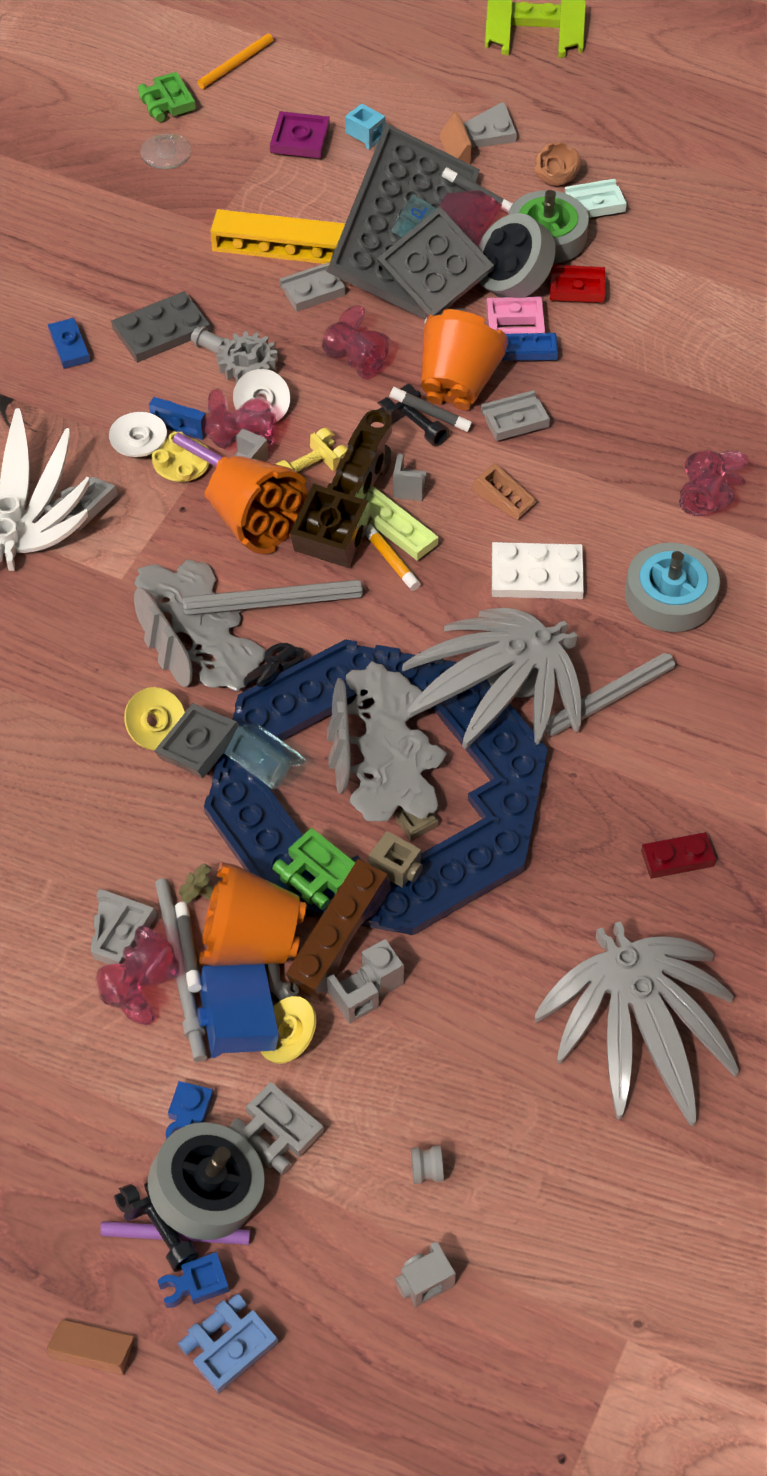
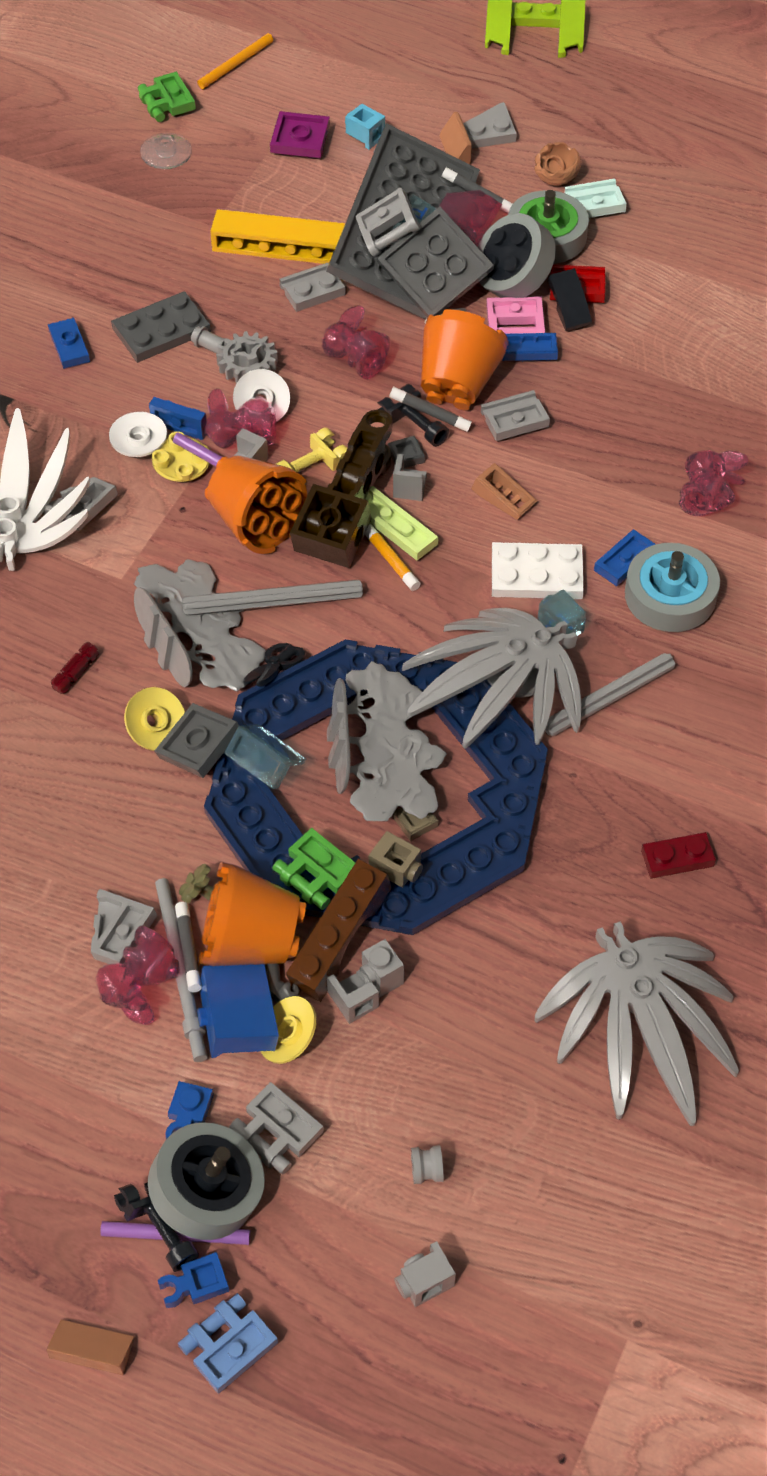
none -> dark red axle [51,642,99,694]
none -> light grey plate [355,187,421,257]
none -> dark grey tile [388,436,425,468]
none -> clear light blue brick [538,589,587,635]
none -> black slope [548,268,592,331]
none -> blue plate [594,529,656,587]

